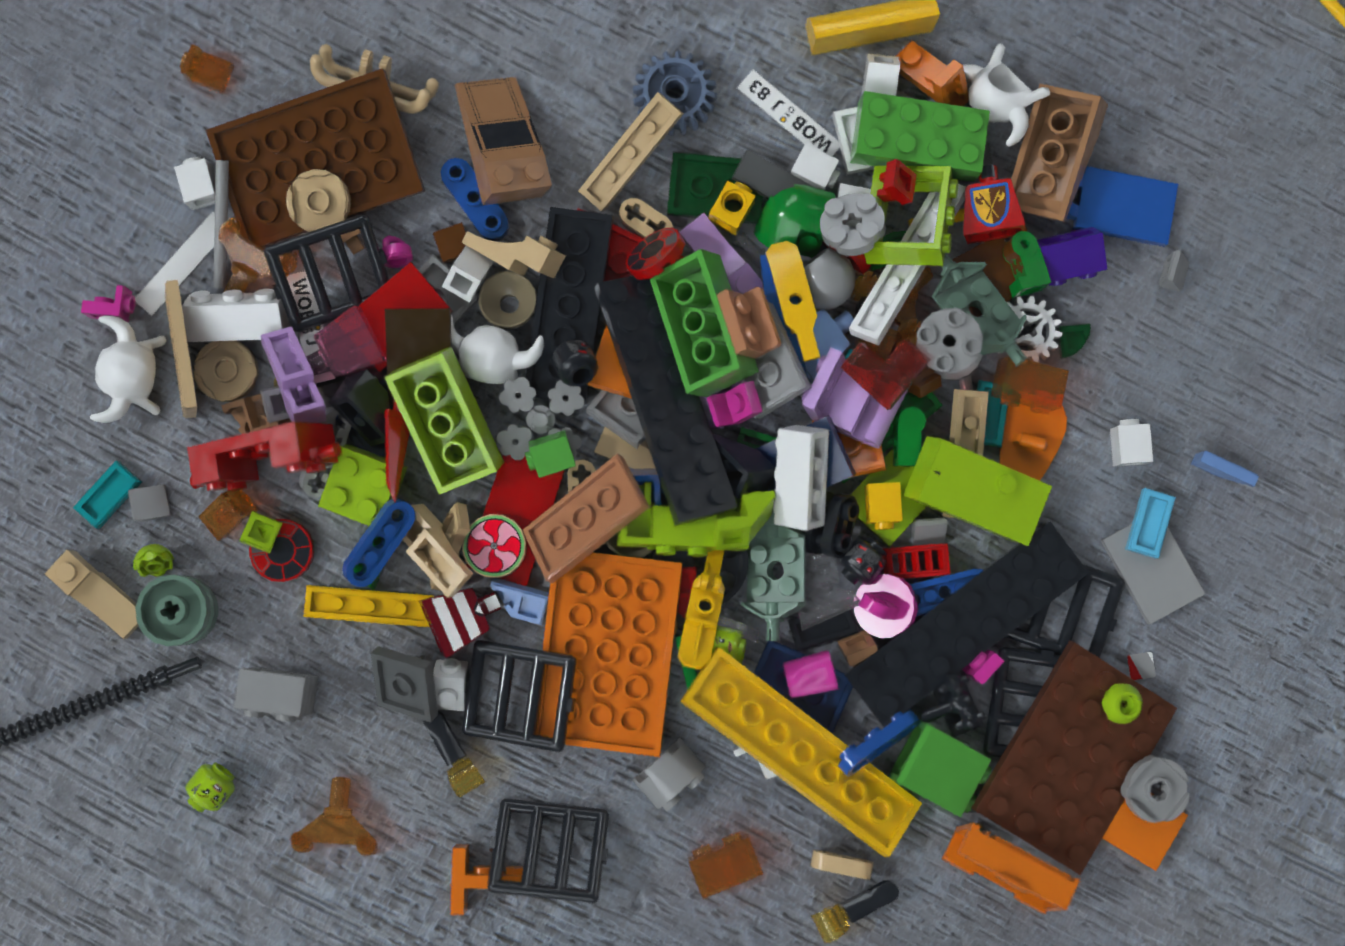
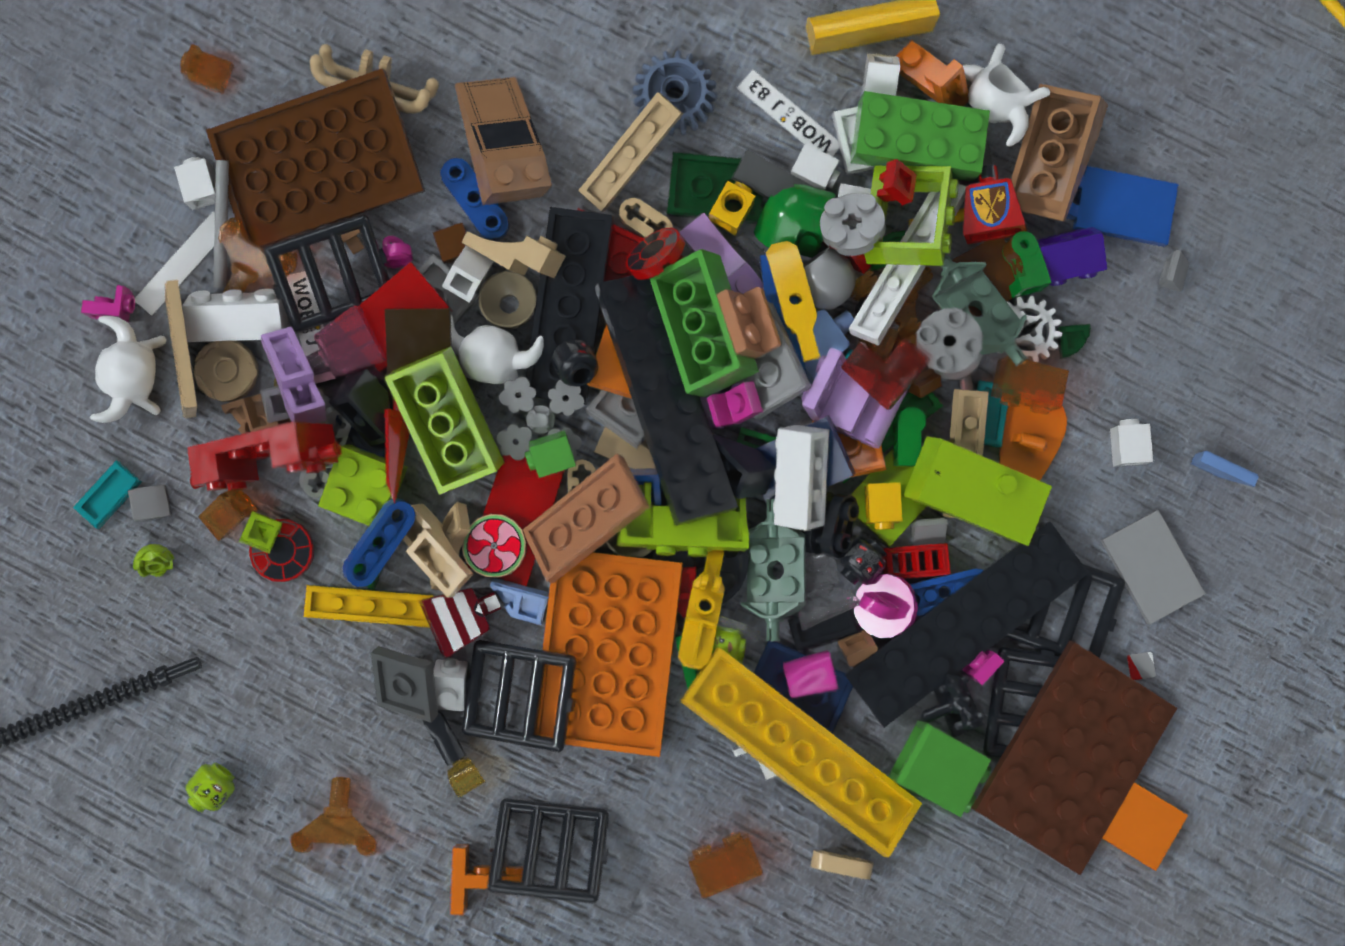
tan slope [45,550,139,639] -> none
sand green wheel [135,574,219,646] -> none
light grey brick [234,667,319,722] -> none
tan tile [286,169,351,232] -> none
light grey cylinder [632,737,705,812] -> none
lime slope [713,491,775,550] -> none
piece [810,880,899,943] -> none
blue plate [838,710,921,777] -> none
orange piece [942,823,1080,914] -> none
lime plate [1102,683,1143,724] -> none
light grey plate [1121,755,1190,823] -> none
medium azure tile [1125,488,1176,559] -> none

